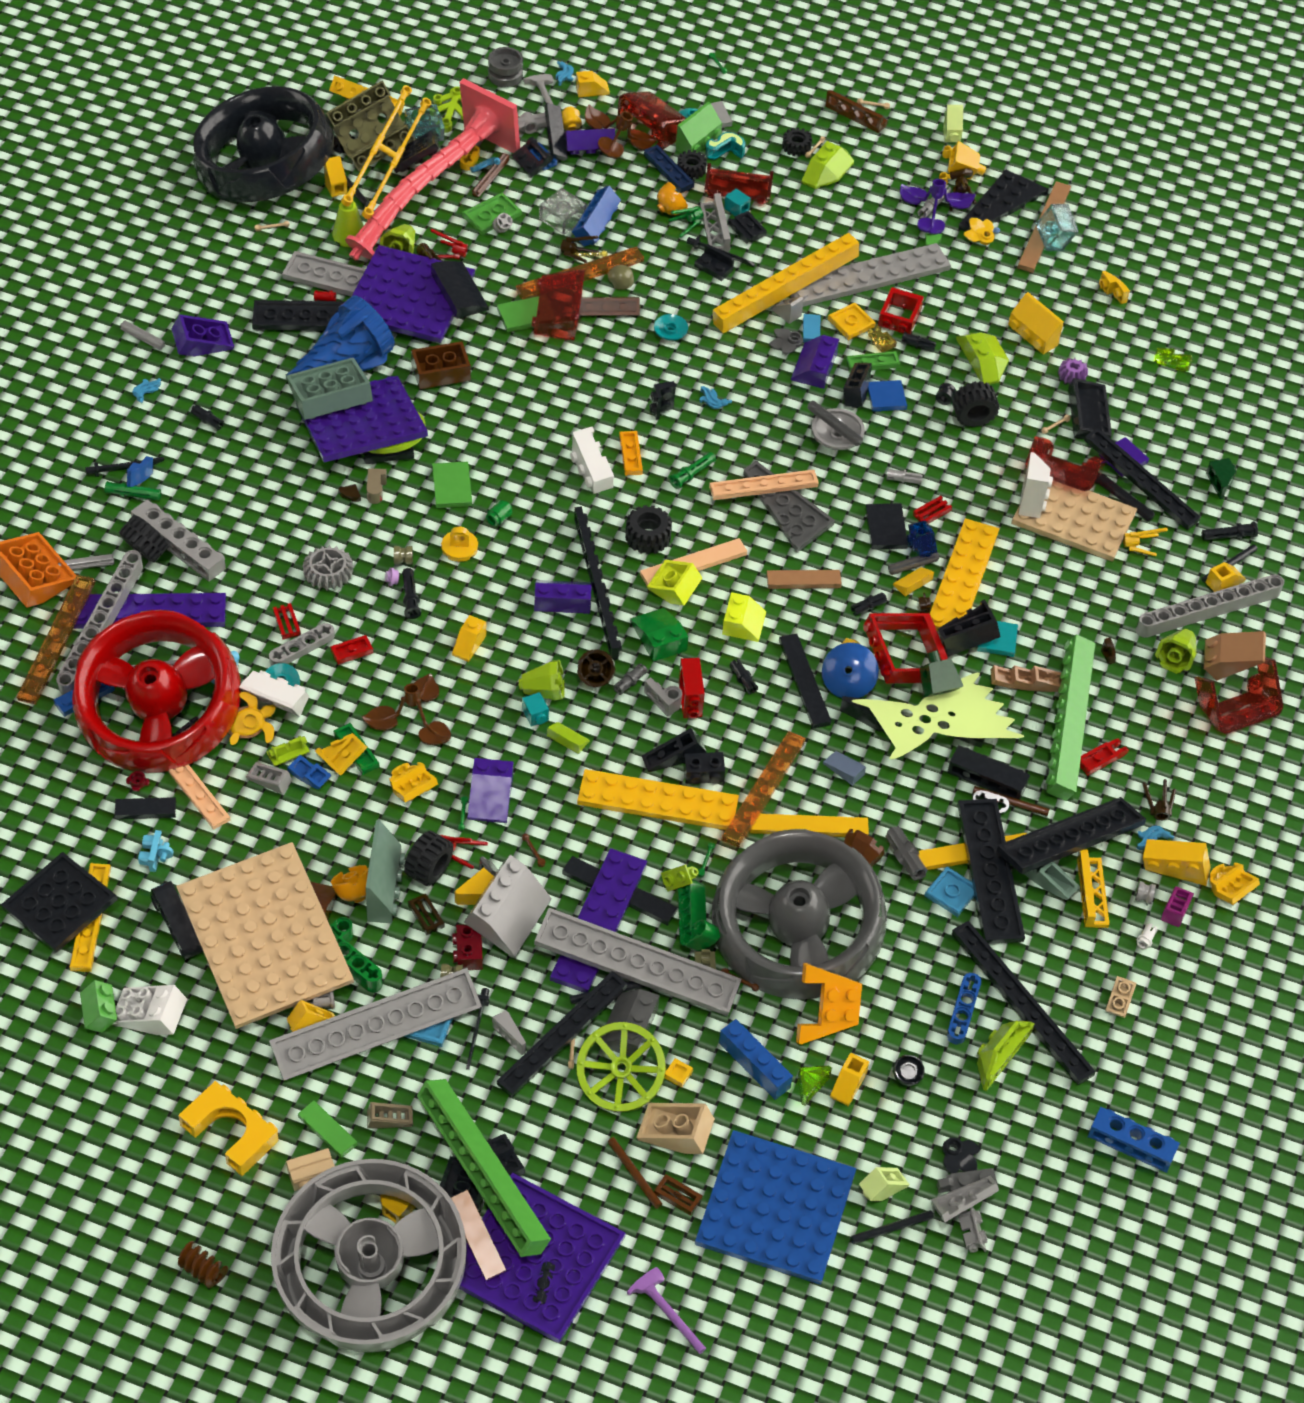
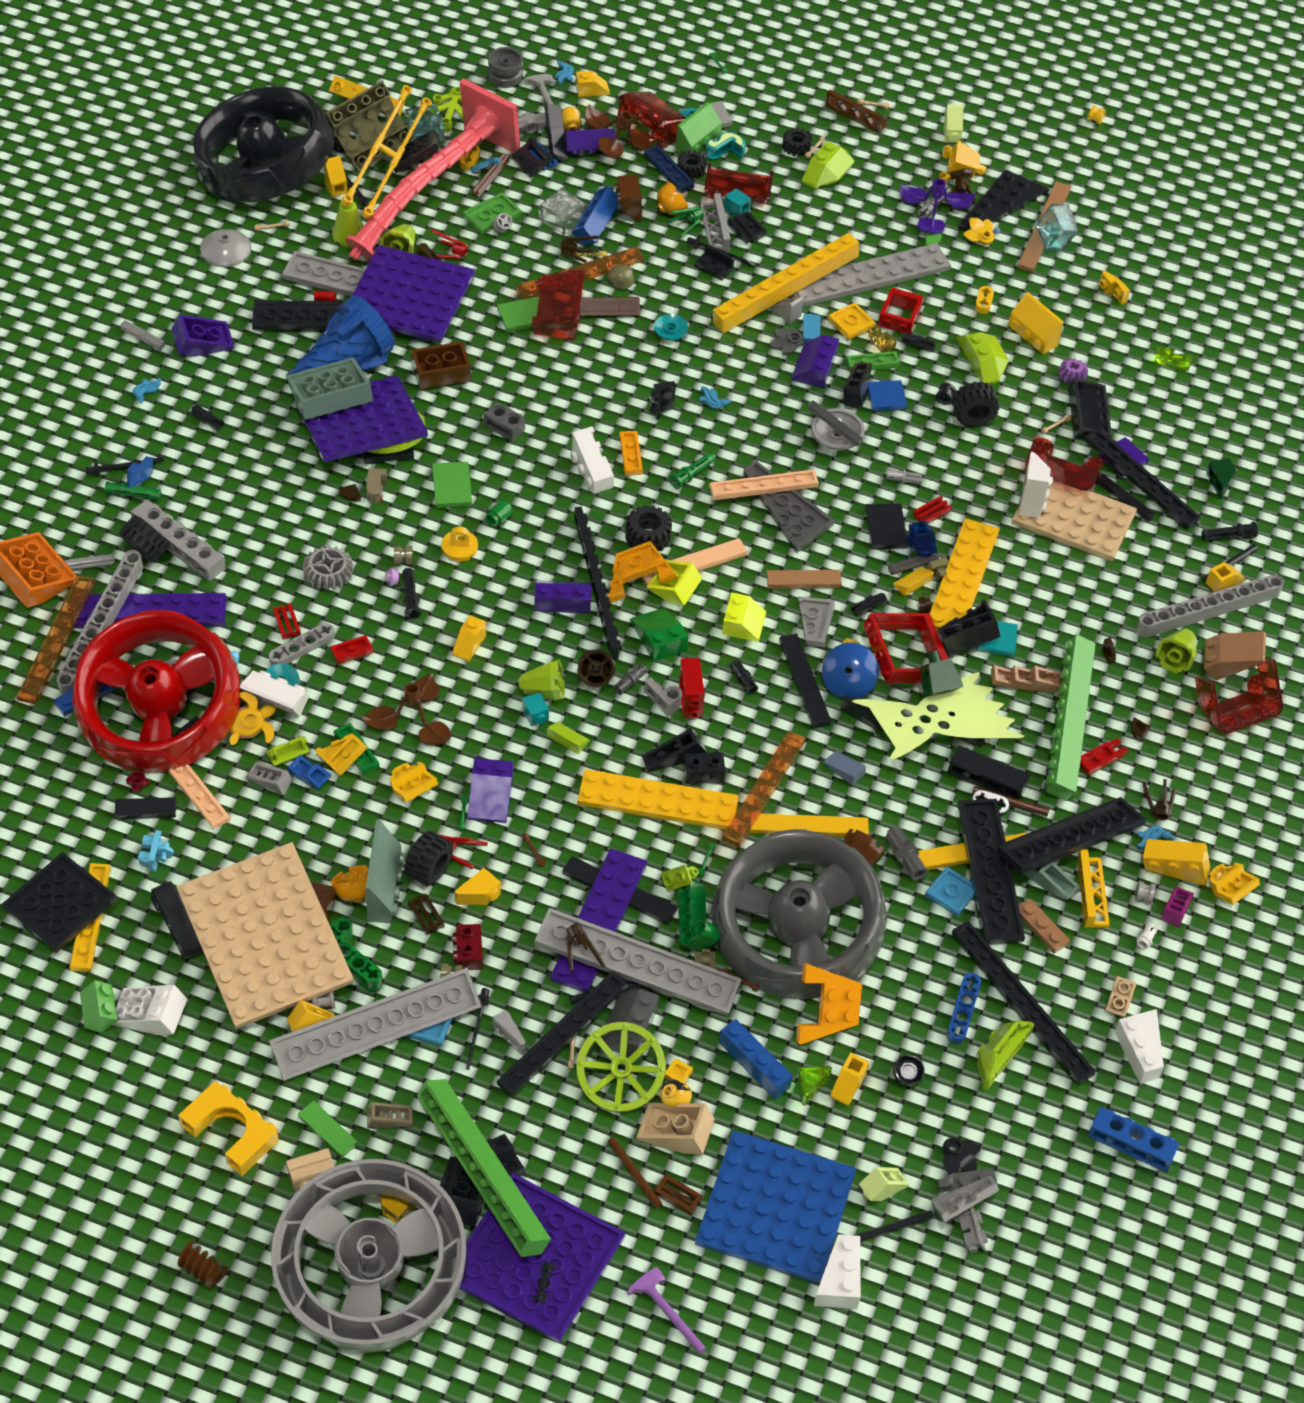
black slope [431,261,489,319] -> none
tile [451,1190,506,1281] -> none
light grey slope [464,855,552,958] -> none
dark grey slope [479,856,498,876] -> none
yellow plant [1123,528,1168,556] -> none
none -> light grey dish [200,229,252,267]
none -> dark grey brick [484,402,526,442]
none -> dark brown plant [565,923,606,971]
none -> light orange wing [607,541,678,603]
none -> reddish brown slope [614,174,642,222]
none -> yellow head [660,1079,692,1107]
none -> light grey wing [798,596,835,647]
none -> white wedge [814,1235,861,1309]
none -> olive tile [926,557,949,580]
none -> yellow beam [975,286,994,314]
none -> medium nougat plate [1019,899,1070,954]
none -> yellow wheel [1087,105,1106,125]
none -> white wedge [1114,1009,1164,1084]
none -> dark brown tile [1131,717,1151,742]

